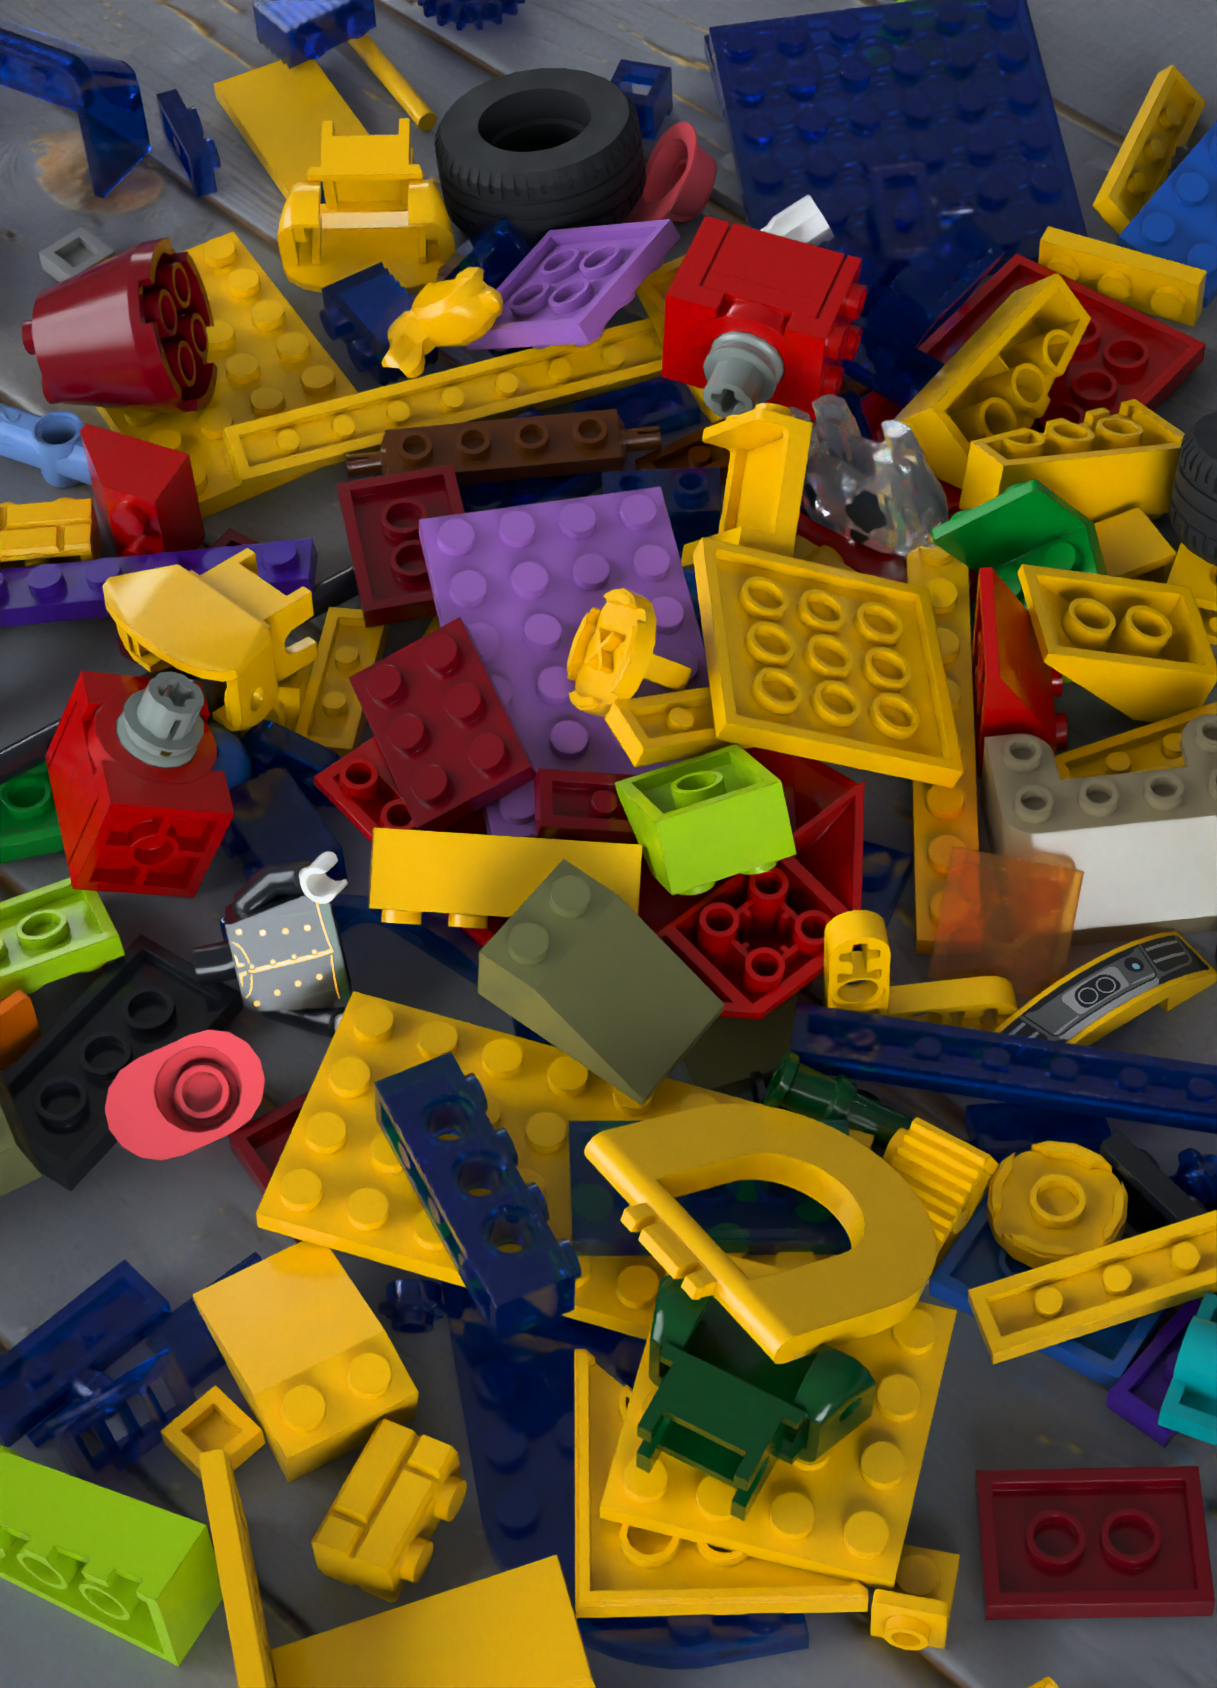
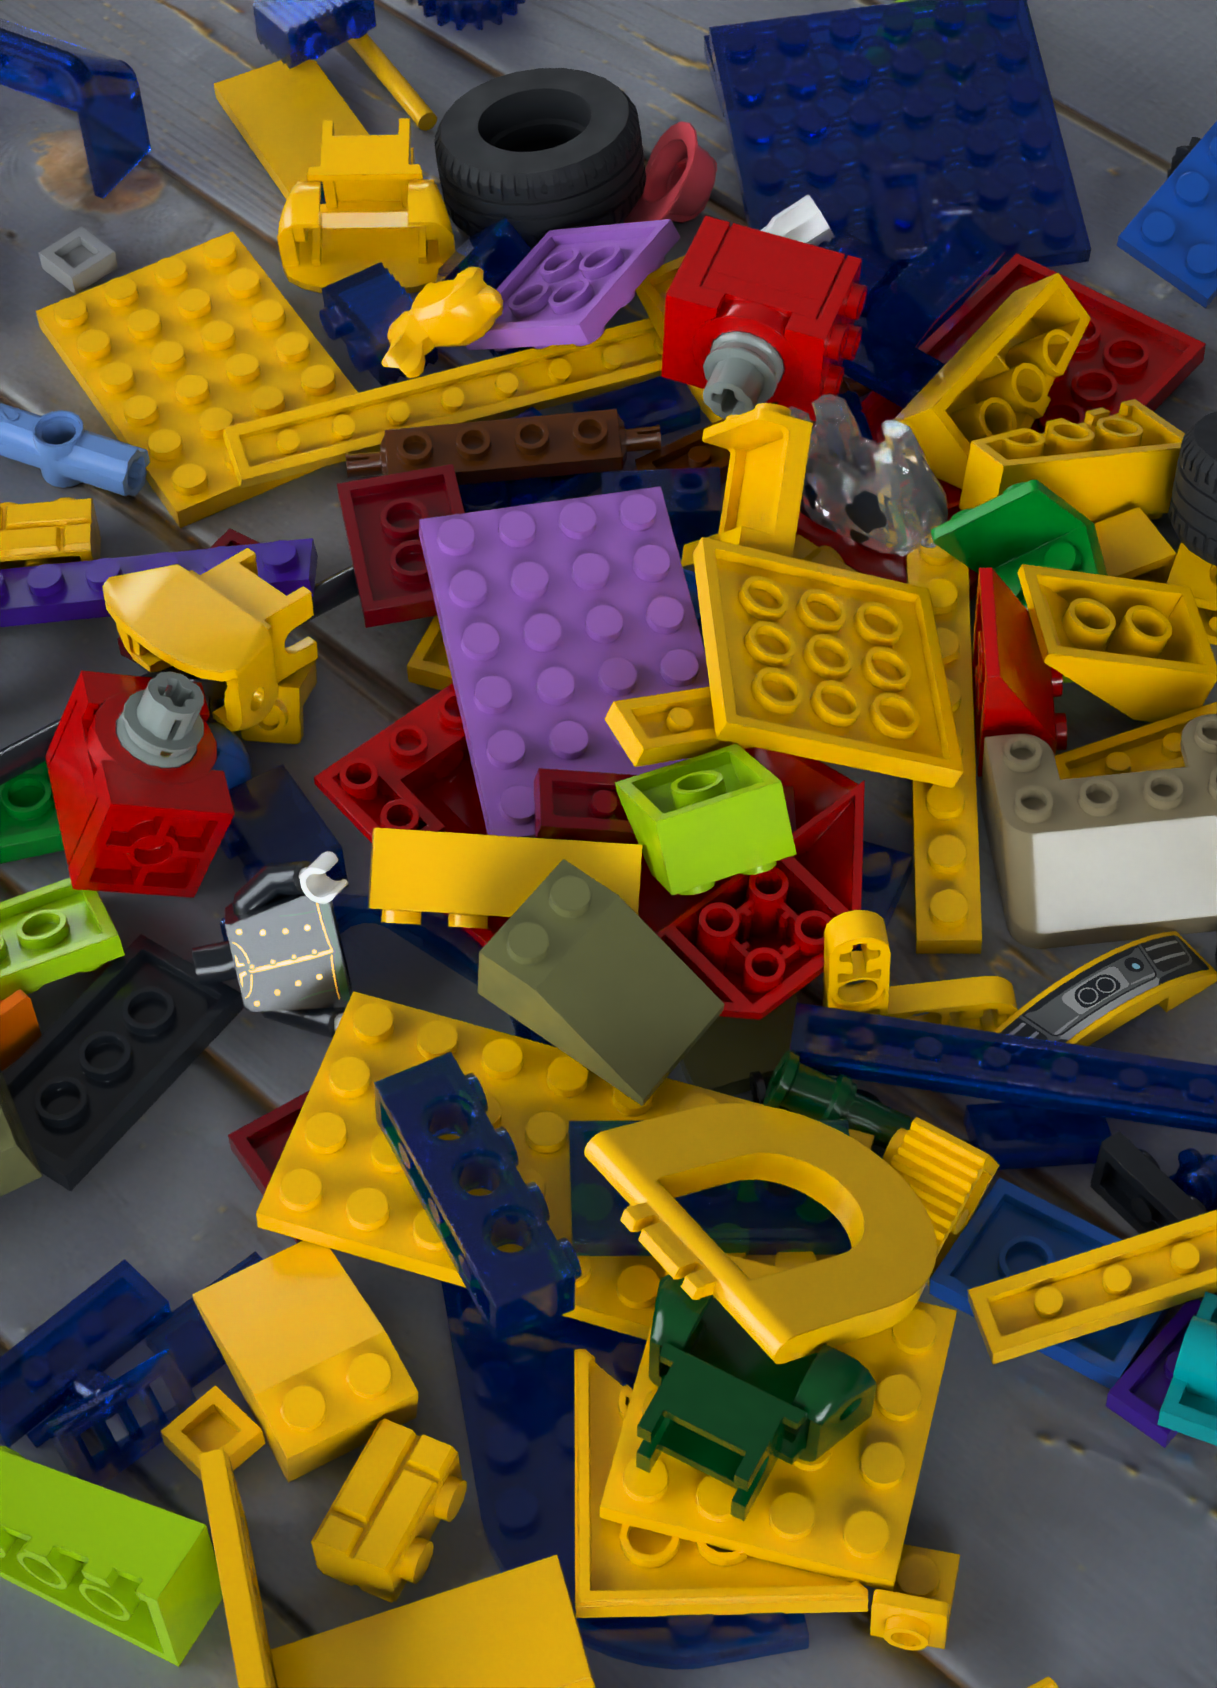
dark red cone [22,237,218,414] -> none
red slope [80,423,205,558] -> none
coral piece [105,1030,265,1161] -> none
clear blue plate [156,89,221,198] -> none
clear blue plate [241,720,341,807] -> none
yellow plate [291,607,390,763] -> none
dark red plate [349,617,537,832] -> none
clear blue plate [378,1279,448,1334] -> none
yellow tile [567,588,693,717] -> none
clear blue brick [610,59,673,140] -> none
clear orange plate [927,845,1084,997] -> none
dark red plate [975,1466,1215,1620] -> none
yellow tile [986,1141,1128,1268] -> none
yellow plate [1038,226,1207,327] -> none
yellow plate [1092,64,1206,235] -> none

